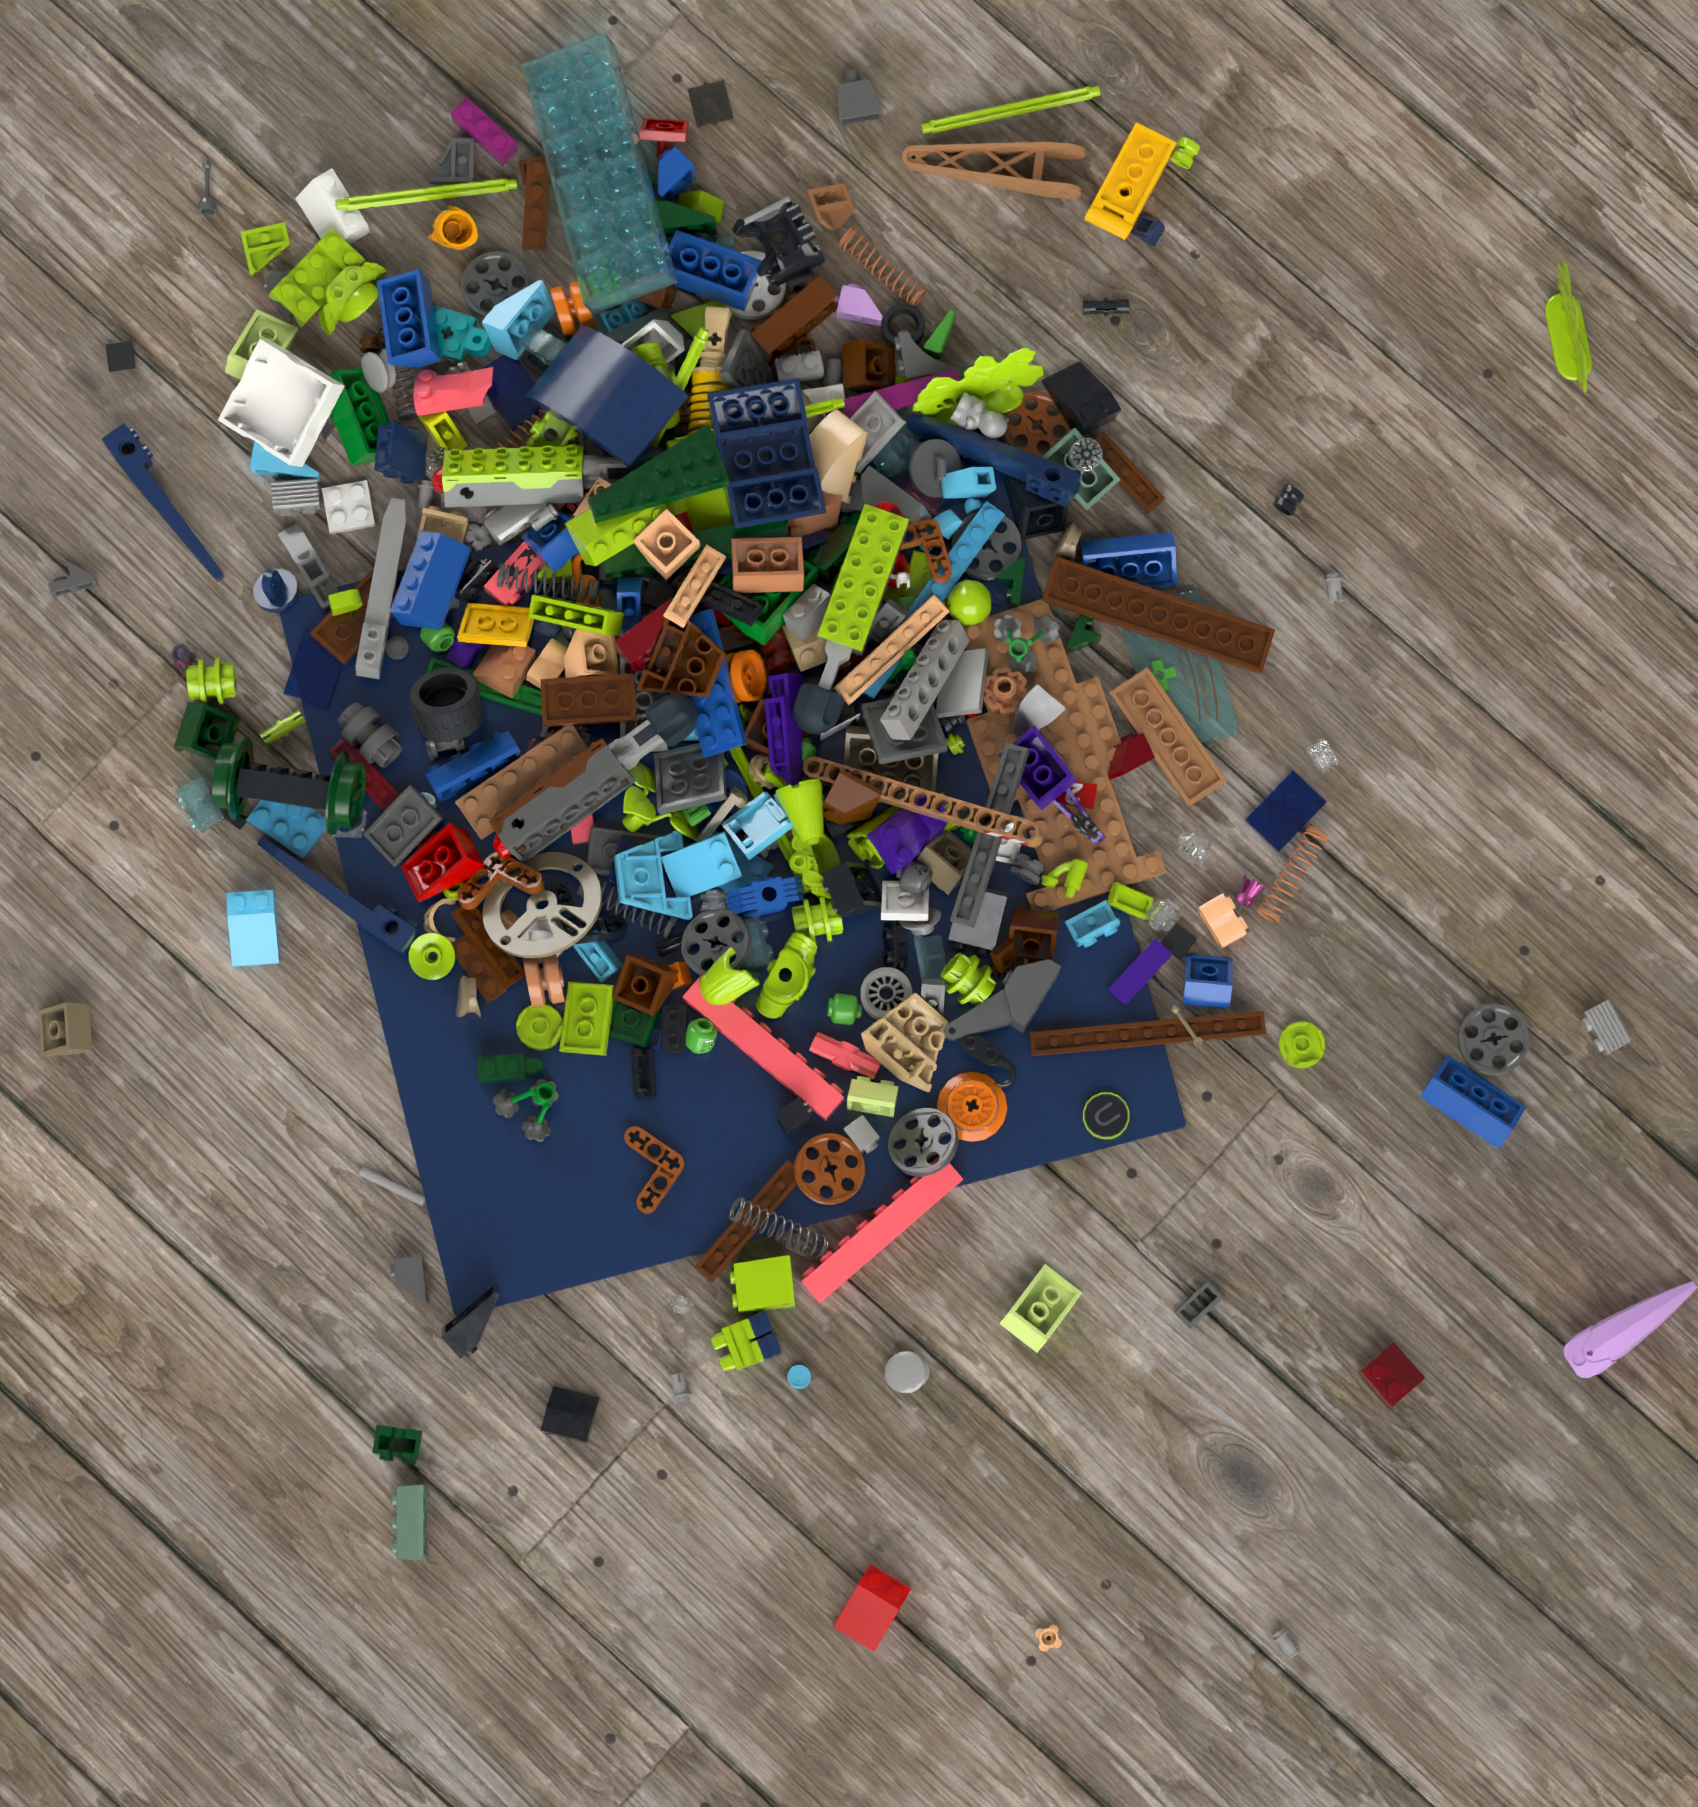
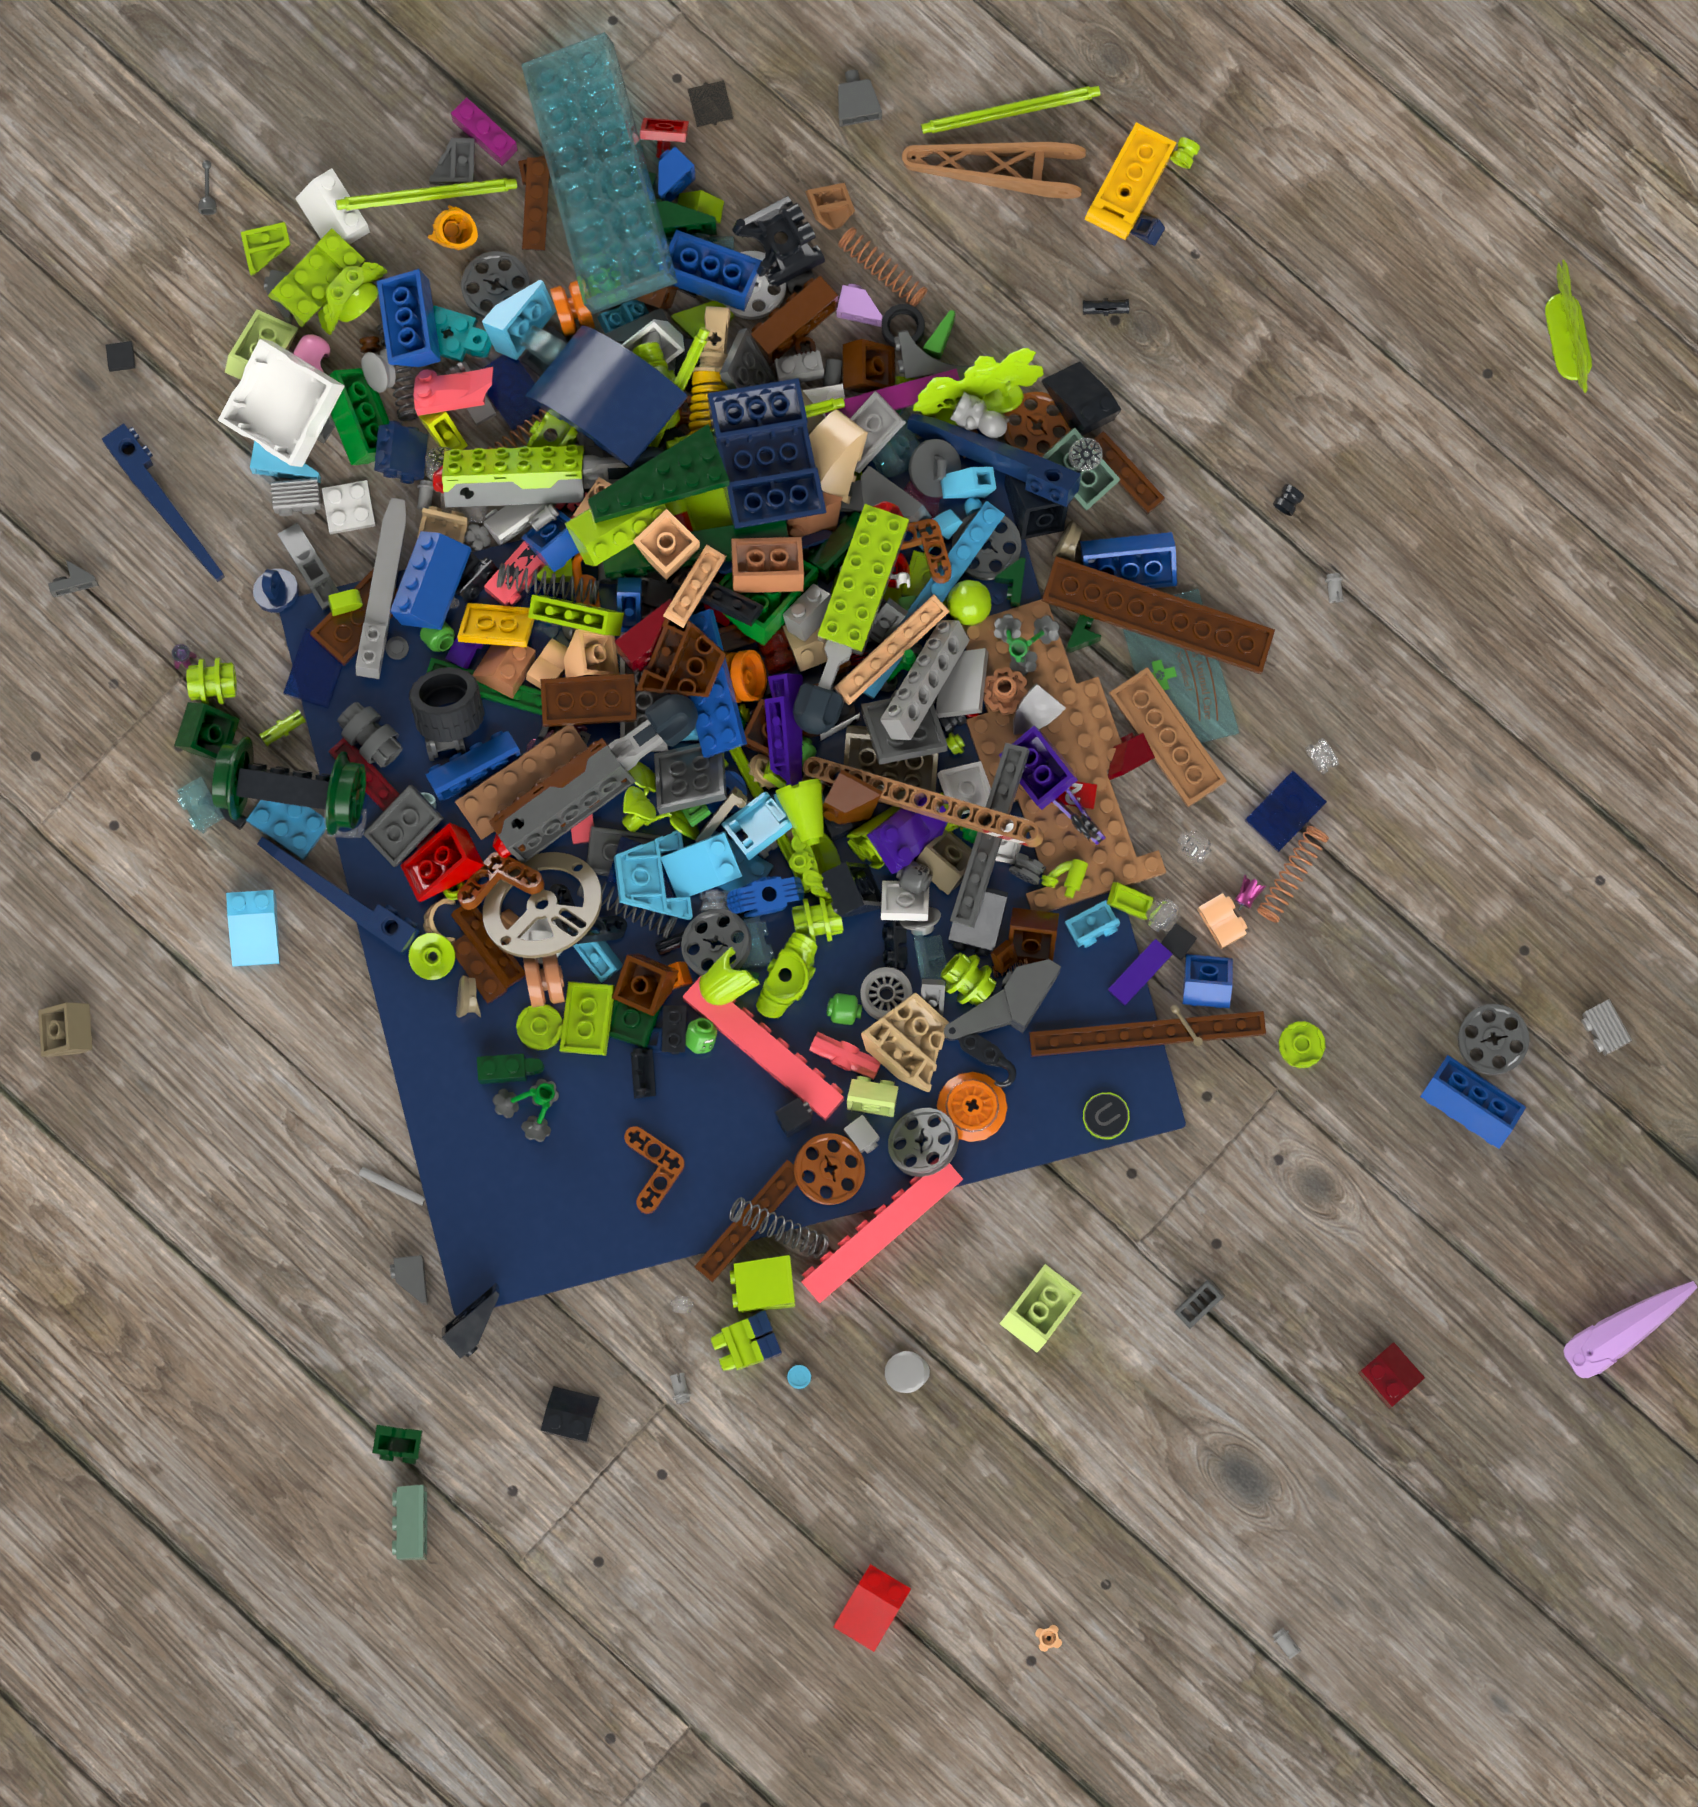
none -> bright pink helmet [293,334,330,373]
none -> white plate [937,761,991,814]

